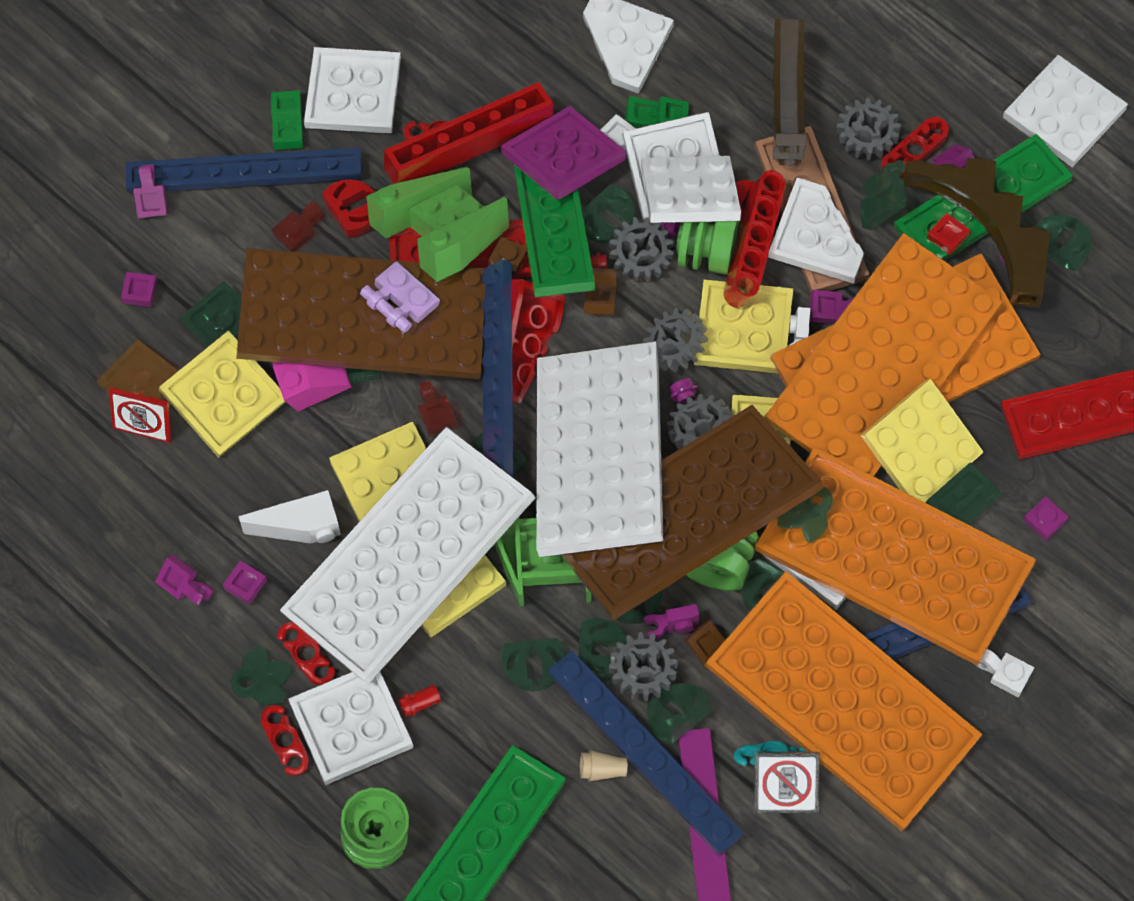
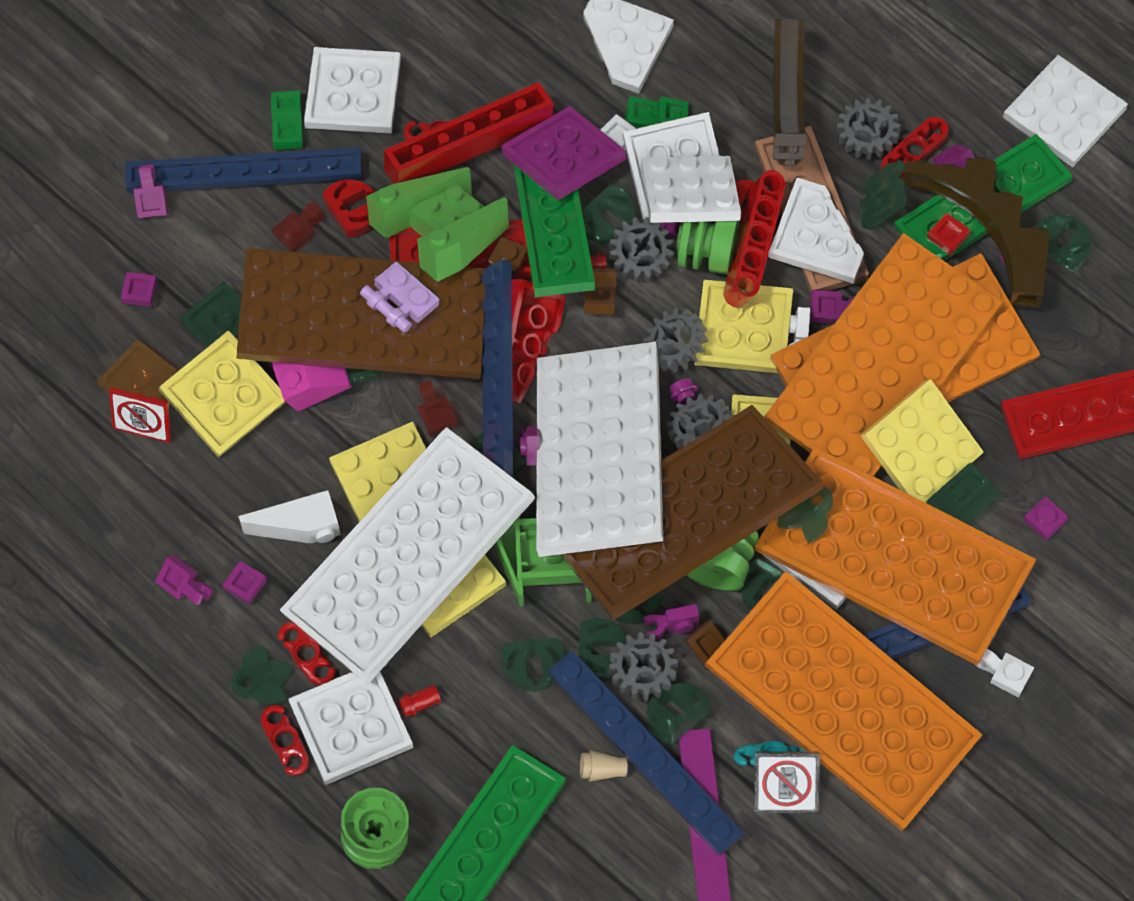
none -> magenta plate [519,426,539,465]

